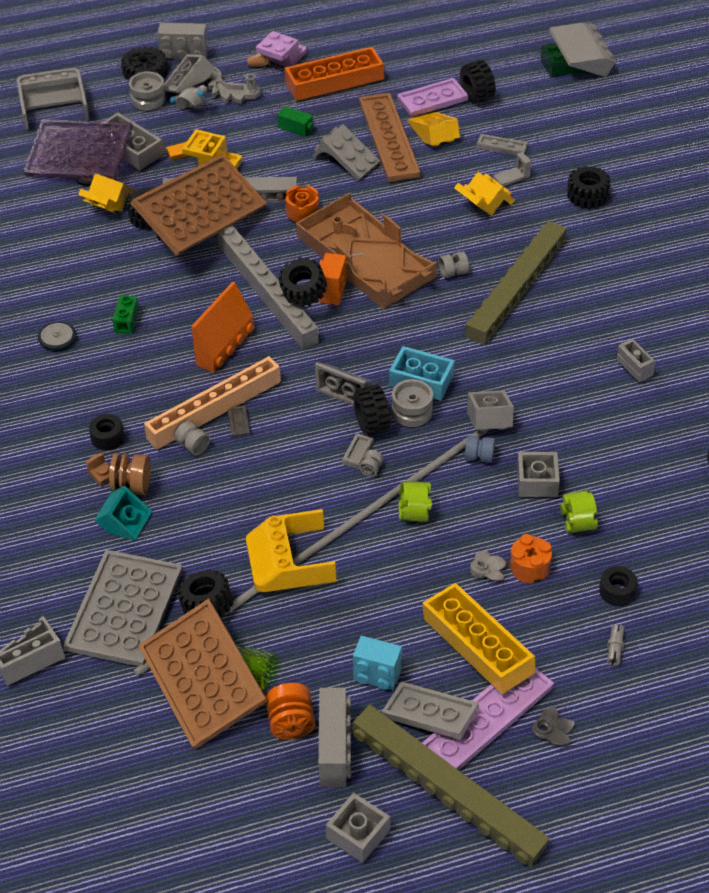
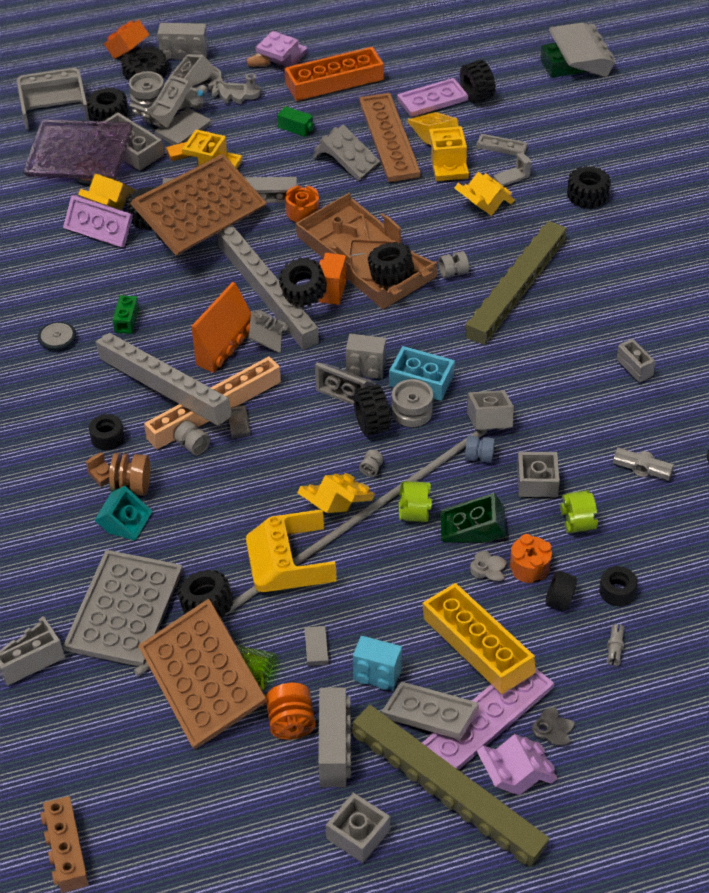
light grey tile [342,433,374,469] -> none
none -> medium nougat brick [40,796,89,893]
none -> lavender plate [63,195,133,247]
none -> black tyre [87,87,129,125]
none -> light grey brick [95,333,232,426]
none -> orange brick [104,19,149,59]
none -> light grey bracket [129,75,193,128]
none -> light grey tile [155,108,212,145]
none -> light grey hinge [249,310,288,353]
none -> yellow bracket [297,473,375,513]
none -> light grey tile [304,626,328,666]
none -> light grey brick [346,334,386,379]
none -> black tyre [368,242,415,286]
none -> yellow bracket [429,126,469,181]
none -> dark green slope [441,492,506,542]
none -> lavender bracket [476,734,558,795]
none -> black tyre [546,571,577,611]
none -> light grey piece [613,448,674,480]

